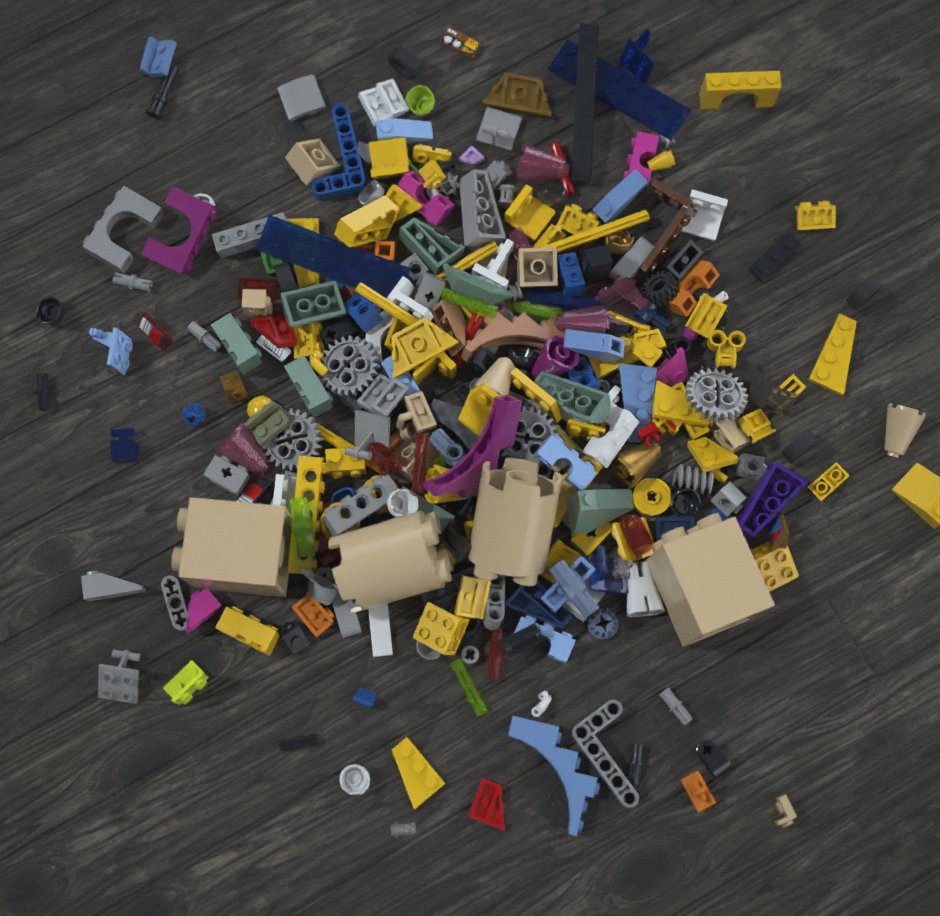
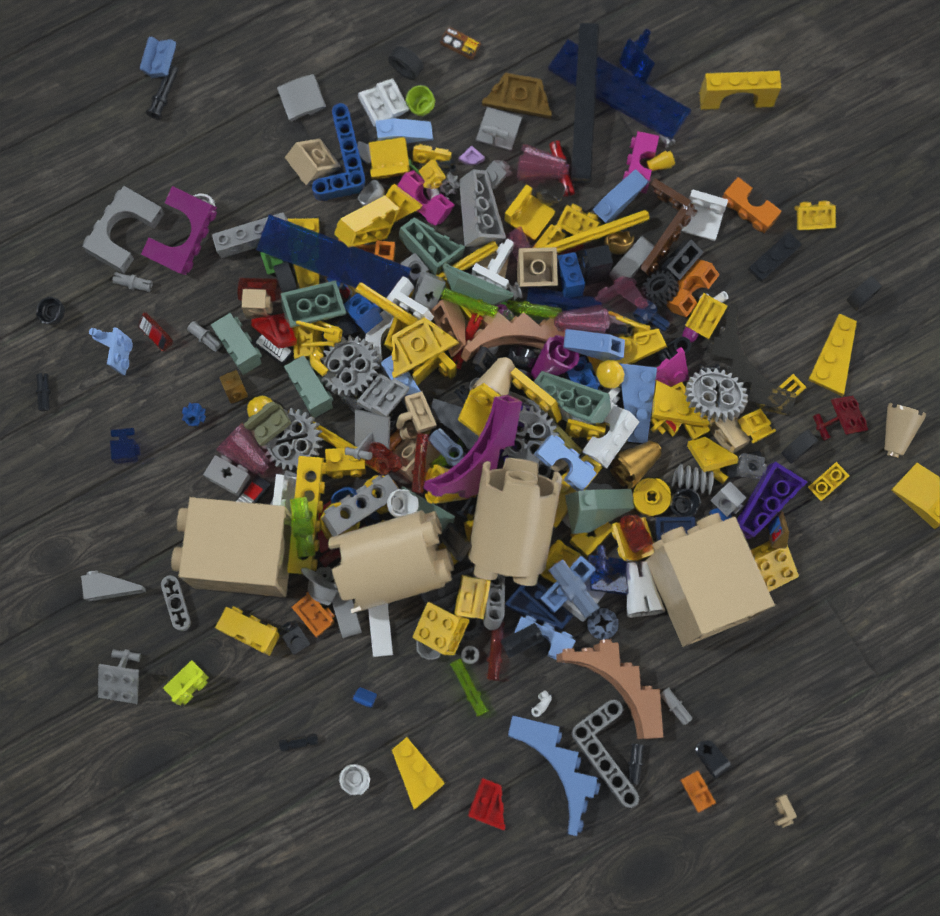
dark pink slope [185,588,221,634] -> none
clear pin [391,822,416,838] -> none
light grey bush [498,184,516,208] -> none
clear wheel [611,558,633,579] -> none
yellow bracket [632,338,663,368] -> none
red tile [637,422,660,447] -> none
yellow piece [707,330,746,369] -> none
none -> yellow plant [296,321,342,347]
none -> nougat arch [556,639,663,739]
none -> yellow hair [596,360,625,389]
none -> orange arch [722,177,782,234]
none -> dark red plate [812,396,868,441]

